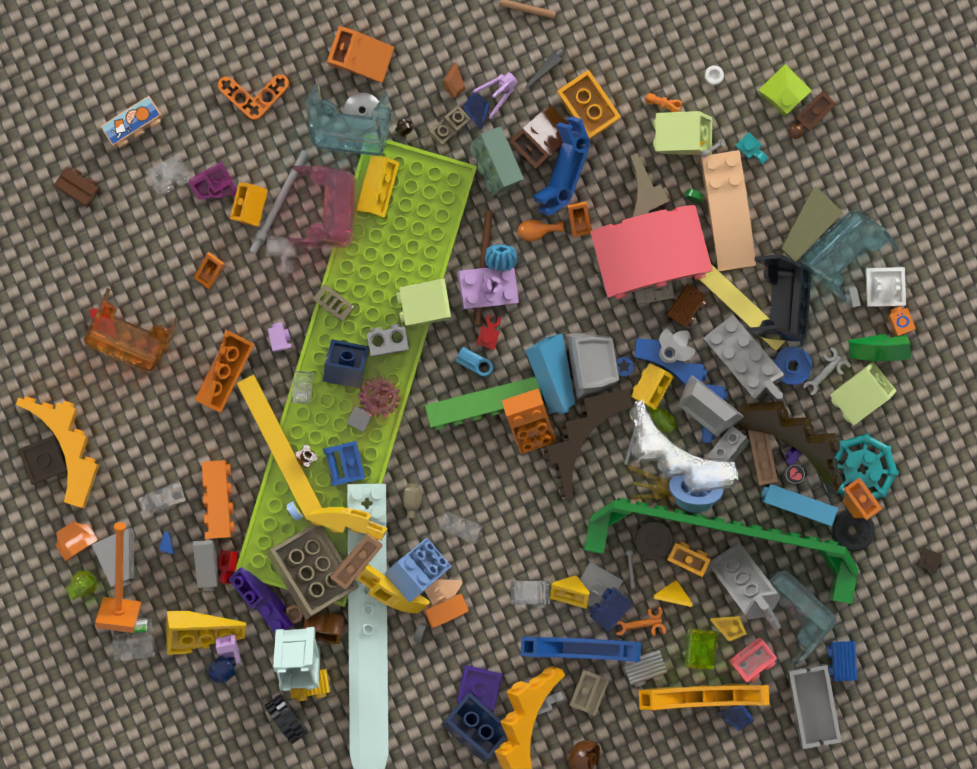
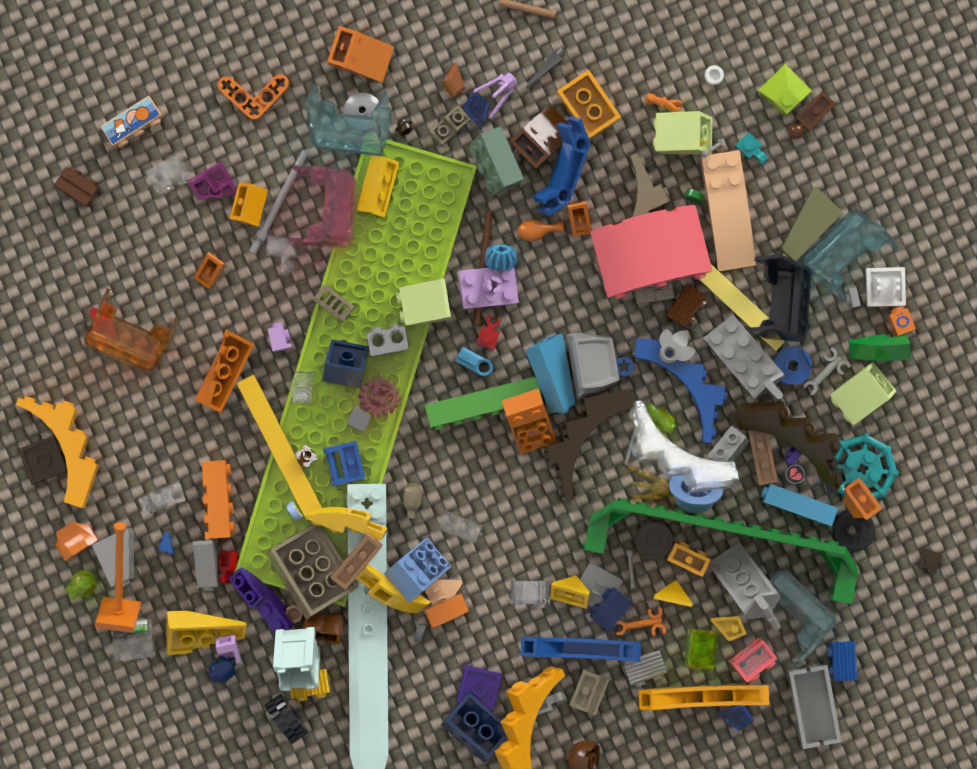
yellow brick [631,363,674,410] -> none
light grey helmet [678,375,744,436] -> none

